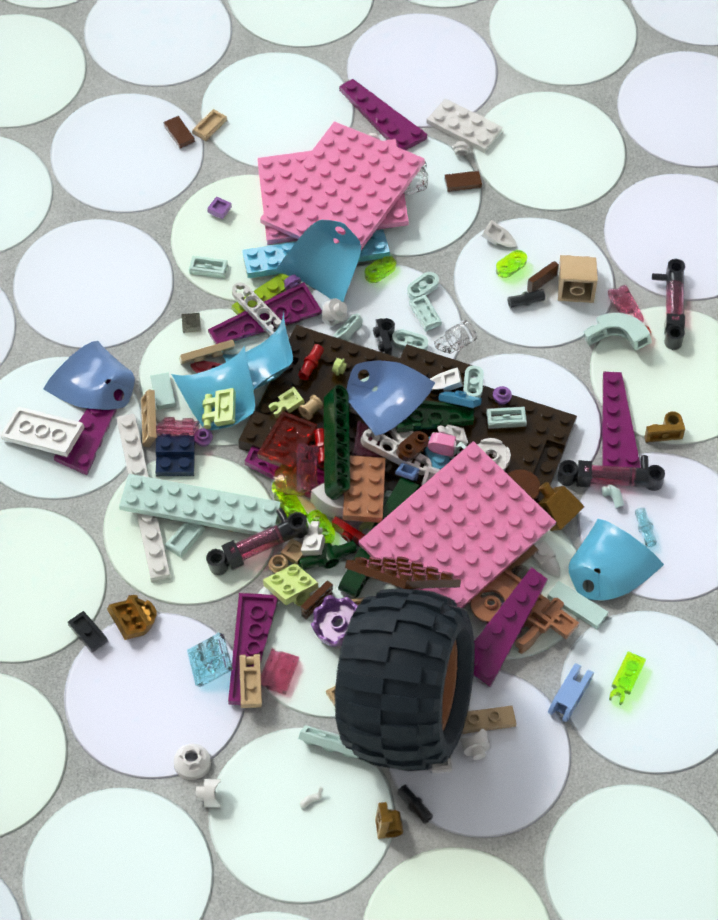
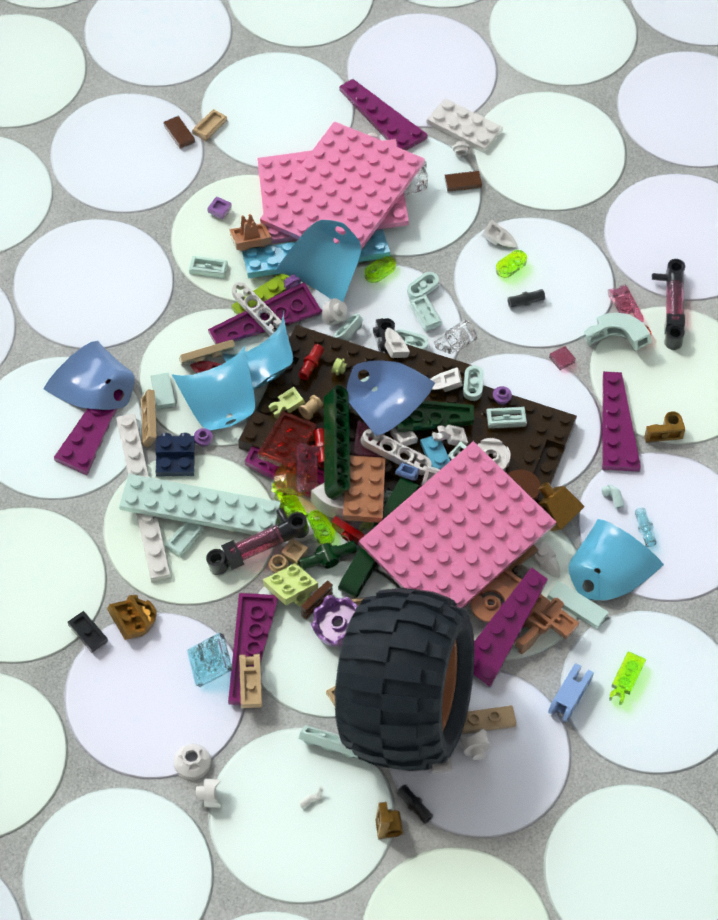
white plate [0,407,85,457] -> none
clear pink plate [156,417,200,435] -> none
clear smoke plate [181,312,201,333] -> none
yellowish green plate [202,388,236,429] -> none
clear pink plate [261,648,300,695] -> none
white plate [301,521,325,555] -> none
reddish brown plate [345,556,461,589] -> none
reddish brown plate [396,431,429,462] -> none
bright pink piece [428,432,456,457] -> none
dark azure plate [439,391,482,408] -> none
reddish brown tile [527,261,559,292] -> none
tan slope [557,255,598,303] -> none
black piece [557,455,665,491] -> none
none -> nougat plate [229,214,272,251]
none -> white plate [385,328,410,358]
none -> clear pink tile [549,346,576,370]

